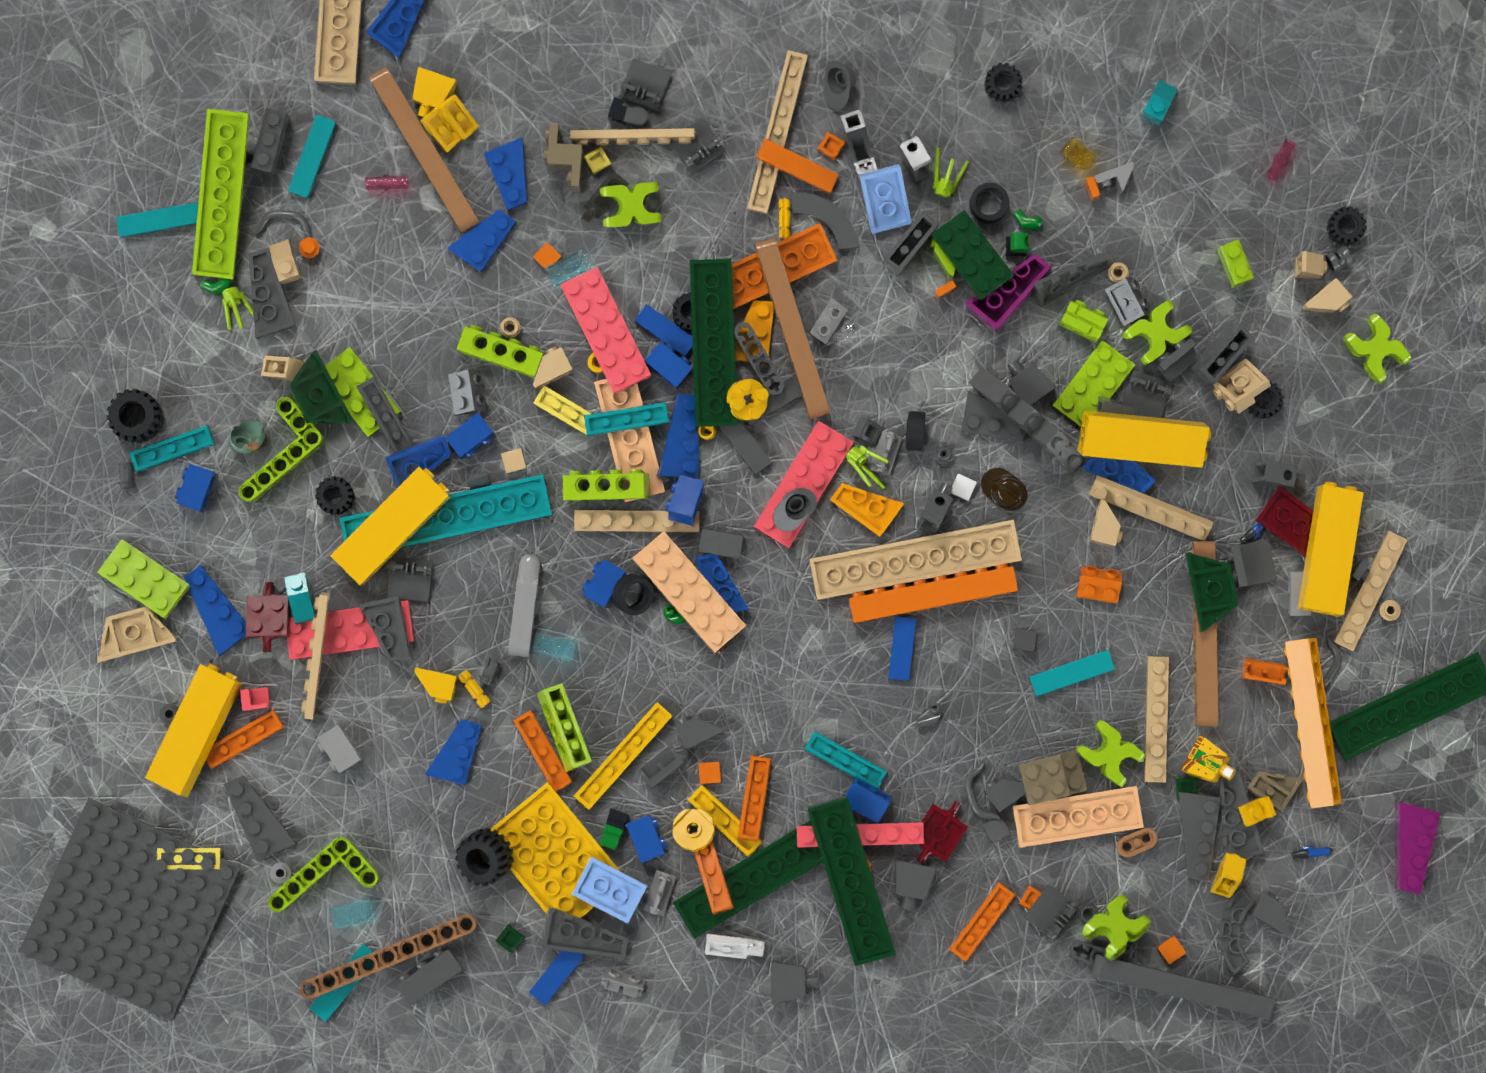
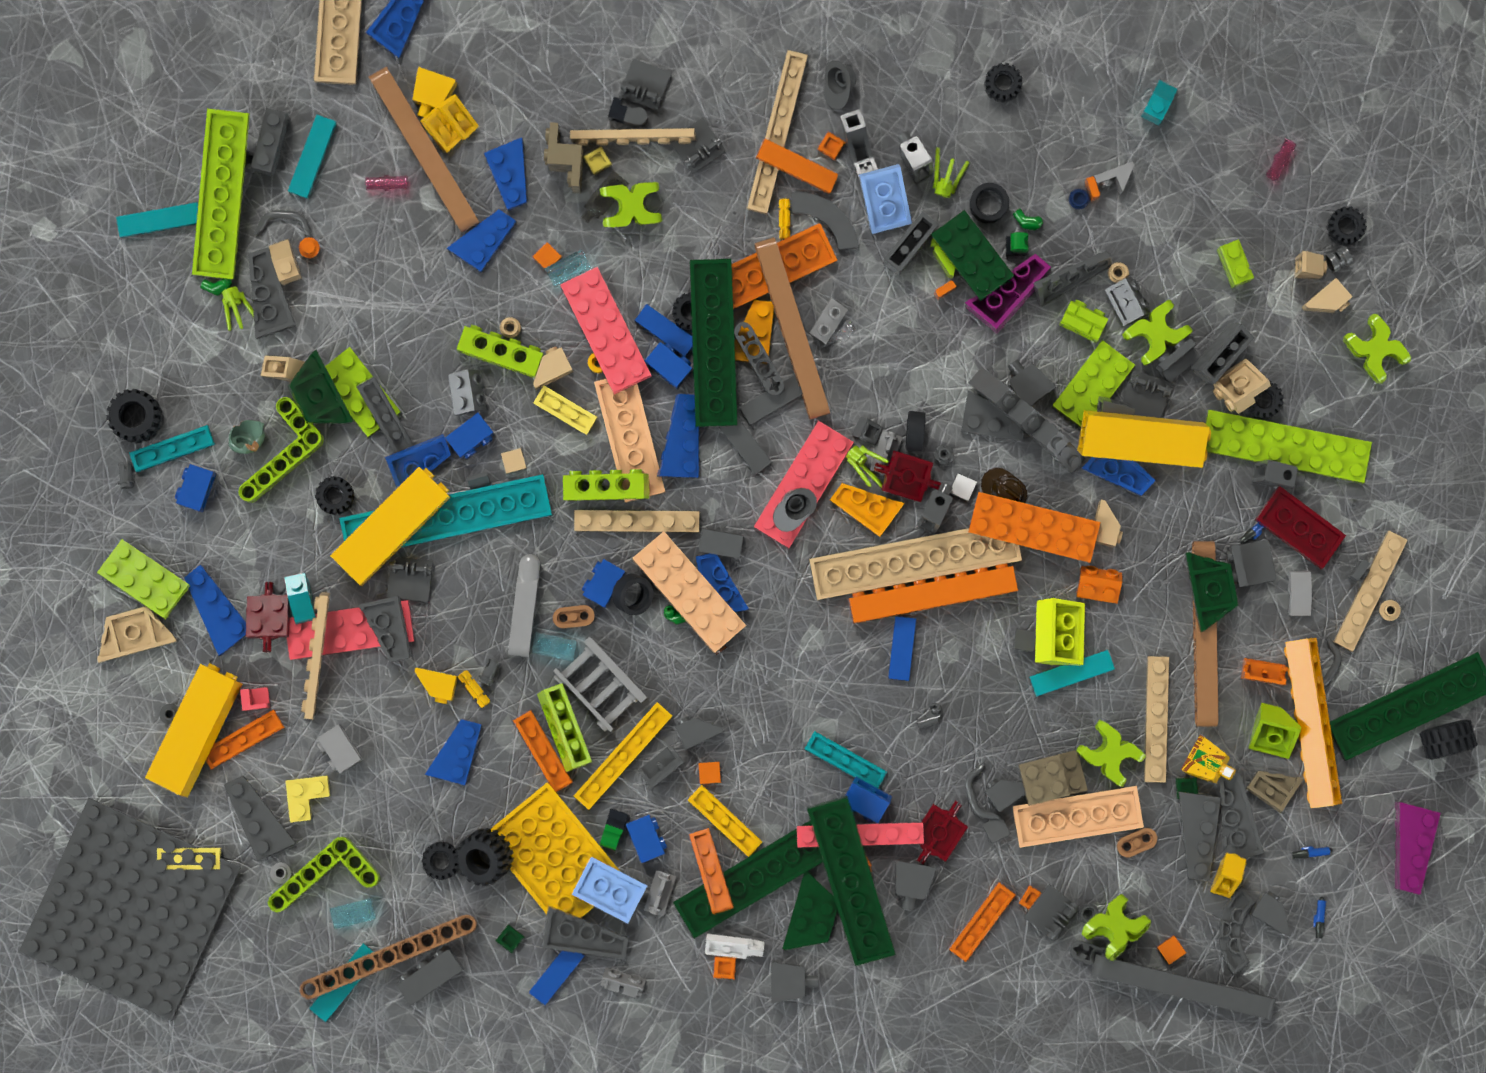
teal tile [584,402,669,437] -> none
blue brick [665,475,704,526] -> none
yellow plate [673,809,715,852] -> none
yellow hinge [698,426,716,440] -> none
yellow plate [727,379,769,421] -> none
orange tile [737,755,771,842] -> none
clear yellow bracket [1059,137,1097,170] -> none
tan plate [1089,475,1213,541] -> none
yellow bracket [1238,796,1276,827] -> none
yellow brick [1297,482,1364,617] -> none
none -> light yellow plate [285,776,330,822]
none -> black tyre [422,842,459,880]
none -> medium nougat plate [553,605,595,629]
none -> light grey fence [553,637,647,732]
none -> orange tile [713,956,736,979]
none -> dark green wing [782,872,837,950]
none -> dark red plate [874,451,941,502]
none -> orange plate [968,492,1101,563]
none -> neon yellow slope [1035,598,1085,665]
none -> dark blue plate [1069,189,1090,210]
none -> lime plate [1205,410,1372,483]
none -> lime slope [1249,703,1301,759]
none -> piece [1313,897,1326,938]
none -> black tyre [1419,719,1478,760]

